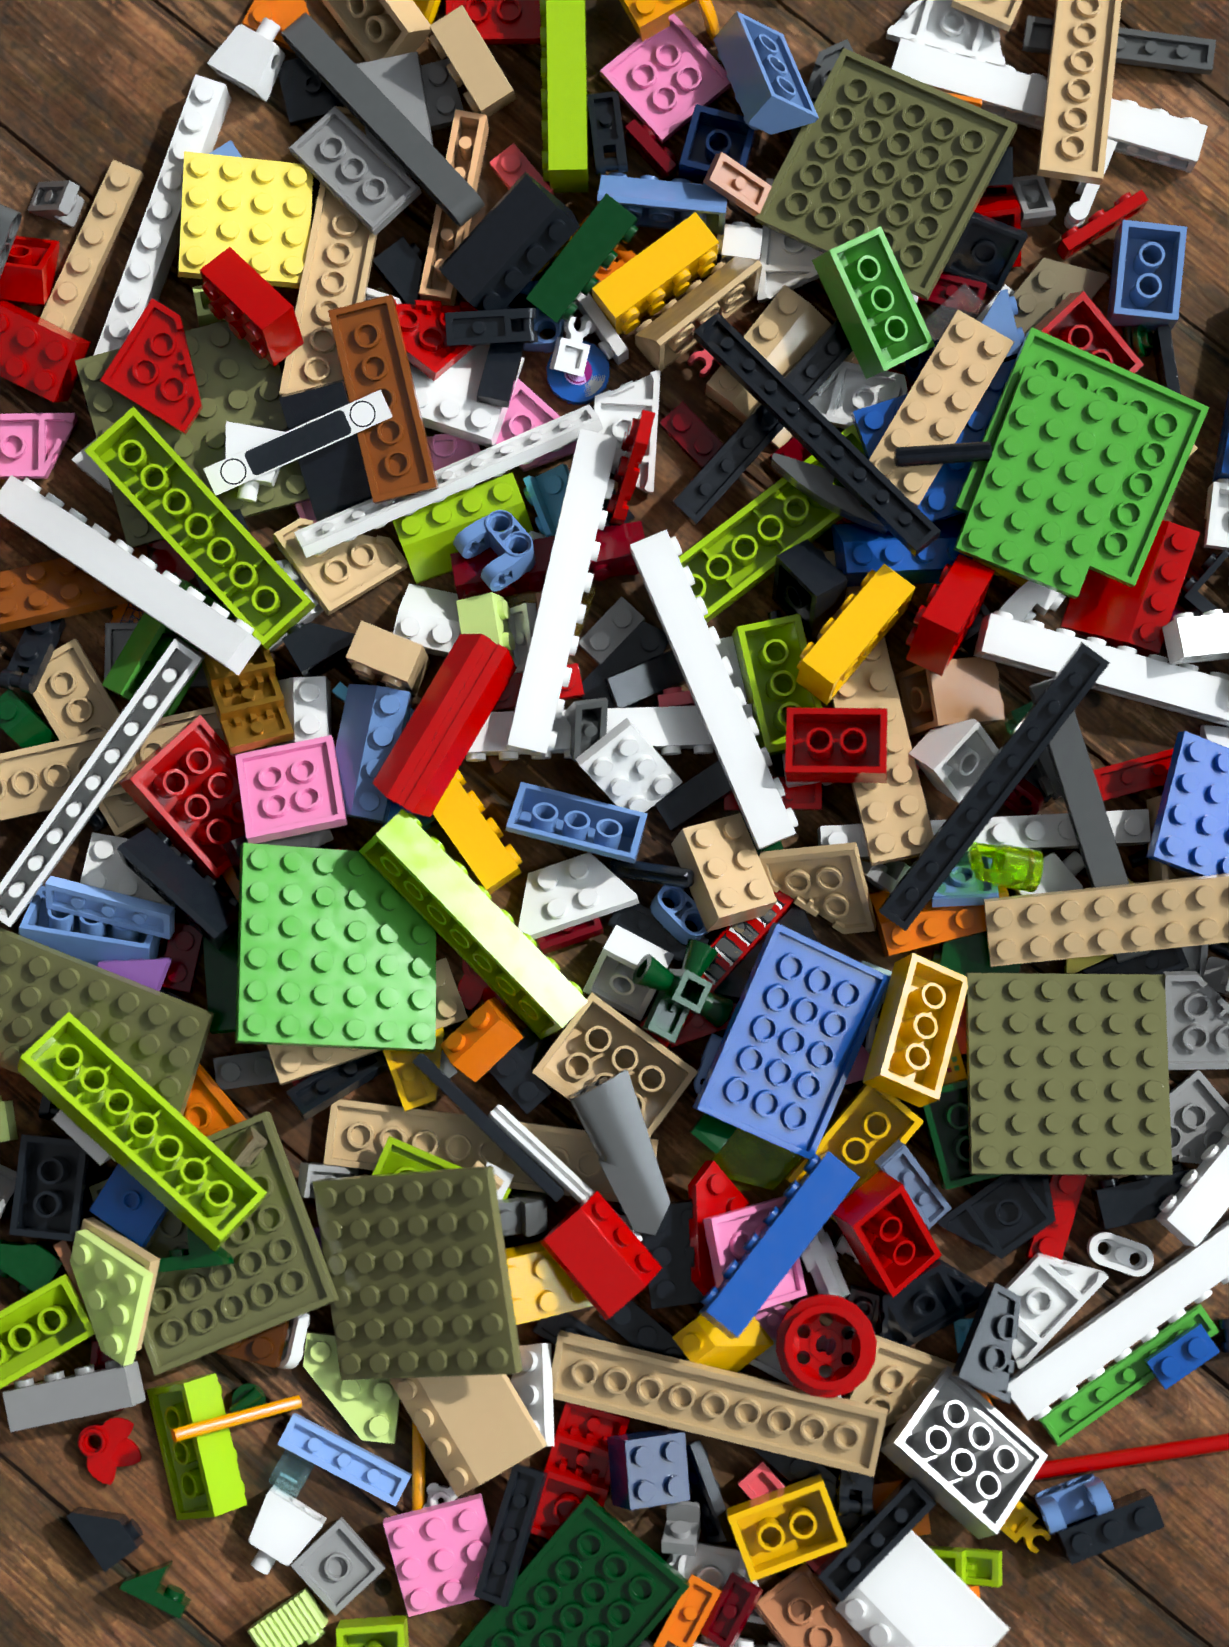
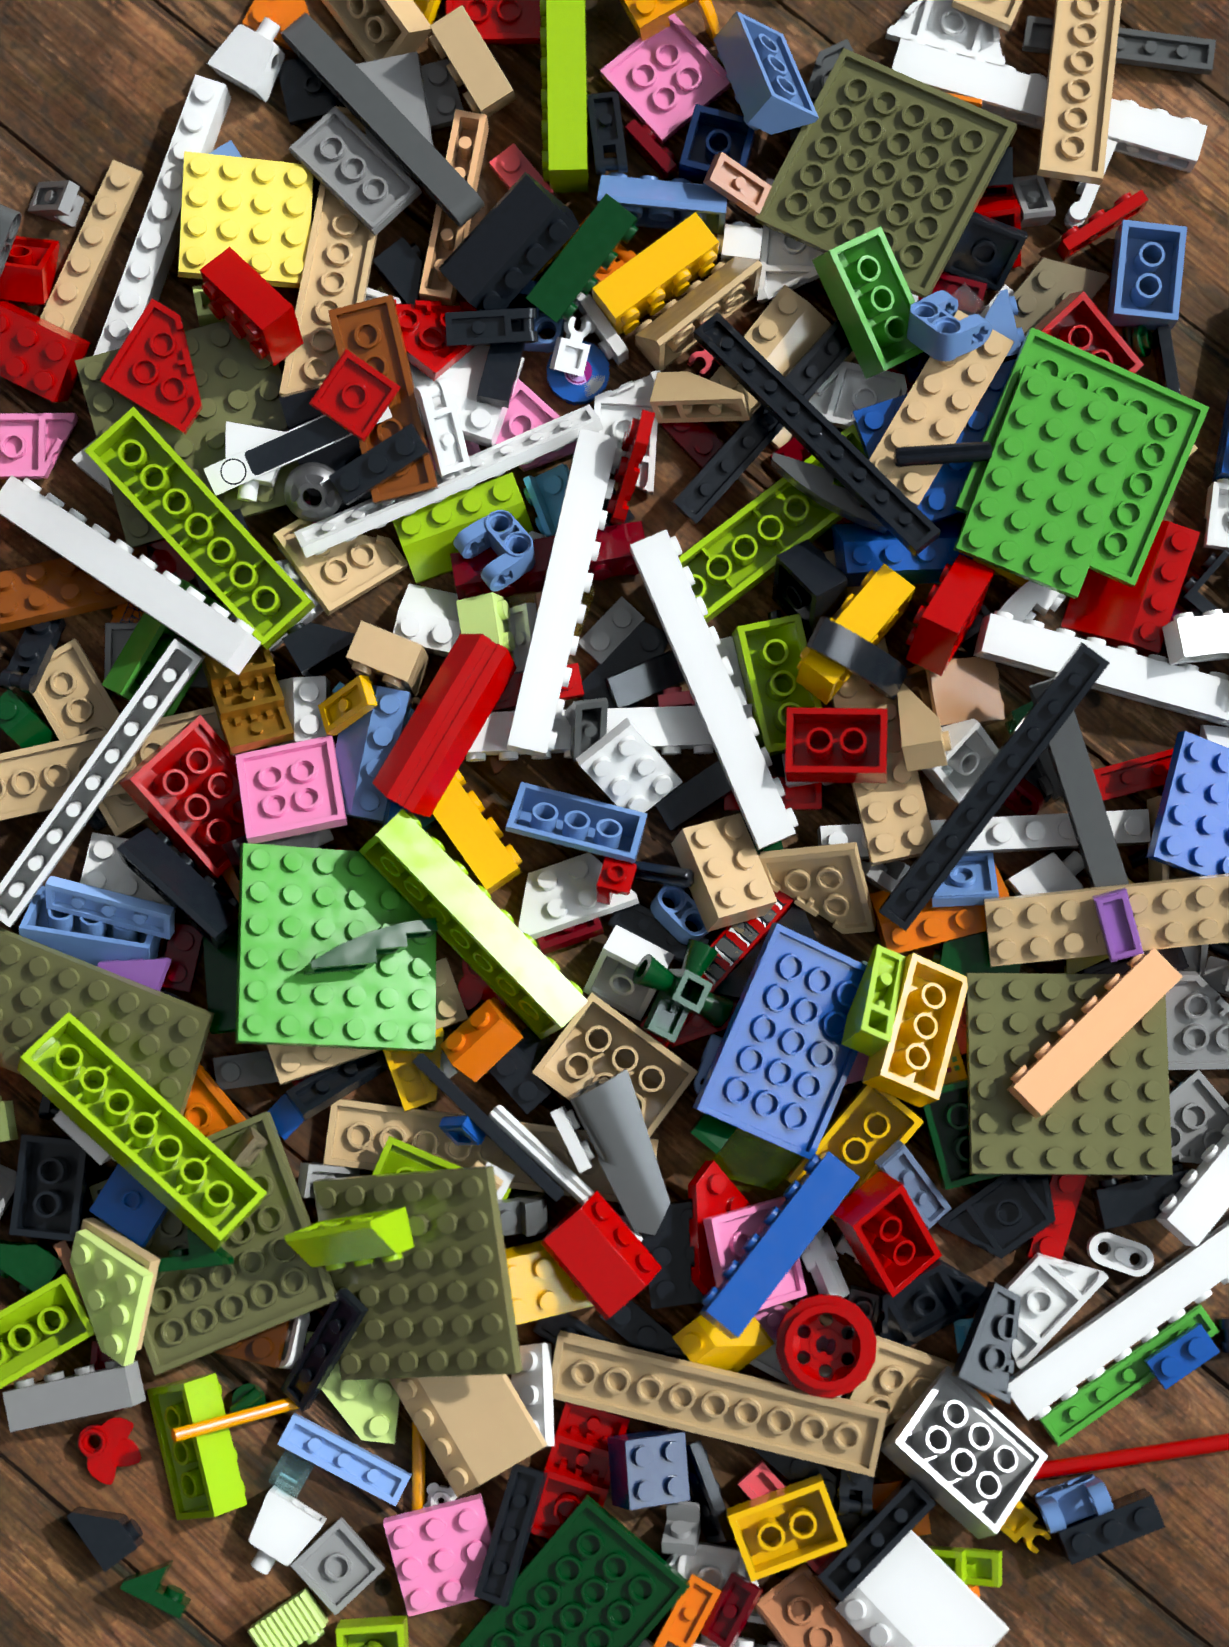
clear neon green piece [967,842,1044,892] -> none
none -> blue tile [267,1093,304,1140]
none -> black tile [280,1288,369,1411]
none -> flat silver piece [284,462,342,522]
none -> lime slope [284,1207,414,1271]
none -> slope [303,917,438,975]
none -> red tile [309,349,401,442]
none -> yellow plate [318,675,378,735]
none -> black plate [328,423,431,505]
none -> white plate [414,377,471,476]
none -> blue tile [439,1116,486,1146]
none -> white plate [550,1106,596,1173]
none -> red bracket [597,856,637,905]
none -> tan slope [649,371,751,423]
none -> black slope [807,616,908,700]
none -> lime slope [842,944,906,1057]
none -> tan slope [897,683,952,772]
none -> medium blue piece [907,290,992,361]
none -> light nougat brick [1007,948,1183,1119]
none -> medium lavender tile [1092,888,1143,962]

